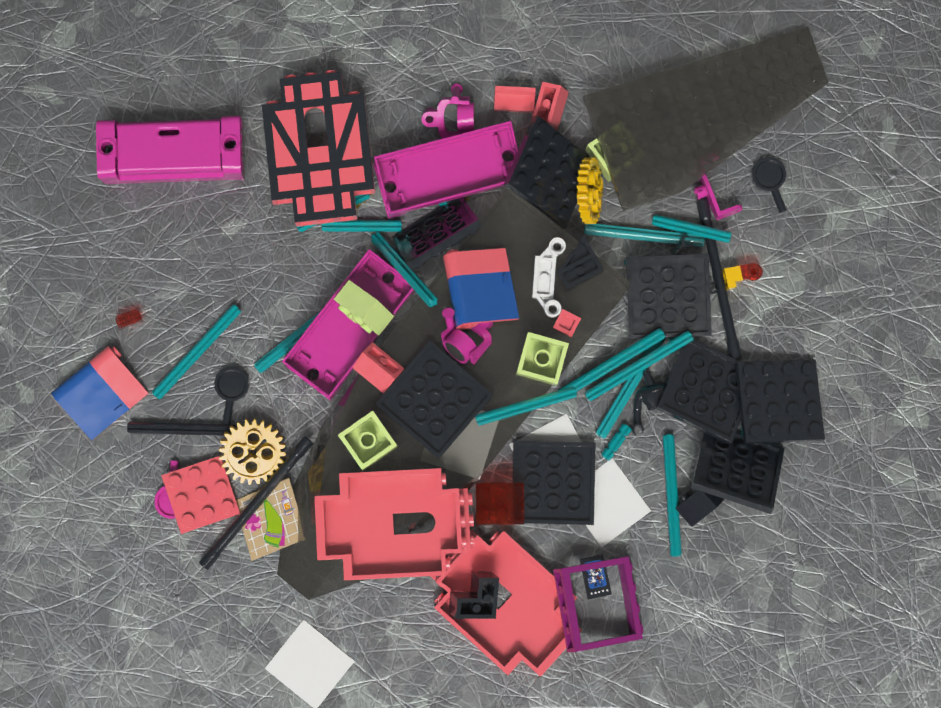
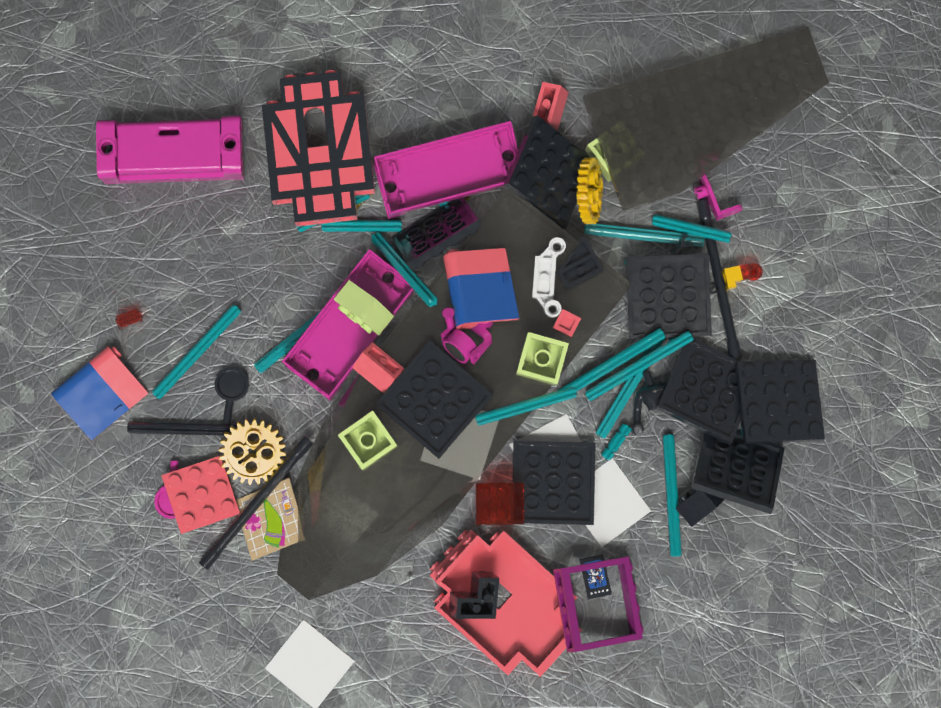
coral panel [315,468,475,580] -> none
dark pink piece [421,84,475,138] -> none
coral panel [494,86,536,113] -> none
black piece [751,157,787,213] -> none

